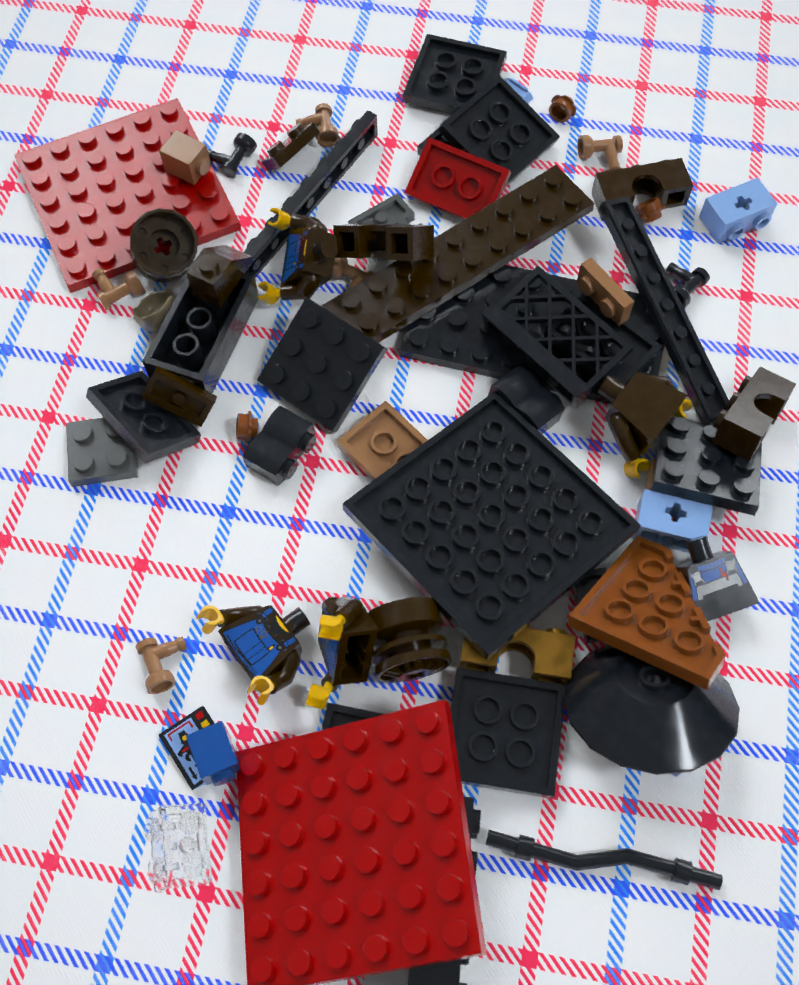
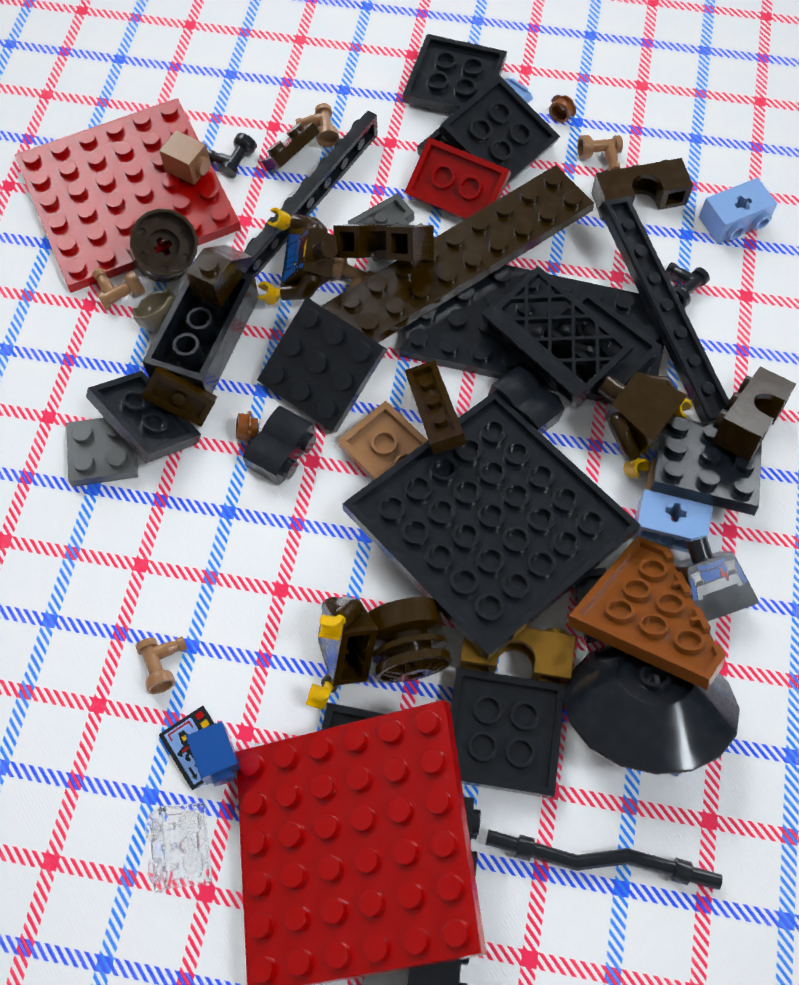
torso [196,605,311,705] -> none
medium nougat plate [576,257,634,326] -> none
dark orange plate [636,197,666,223] -> none
none -> dark brown plate [405,360,467,455]

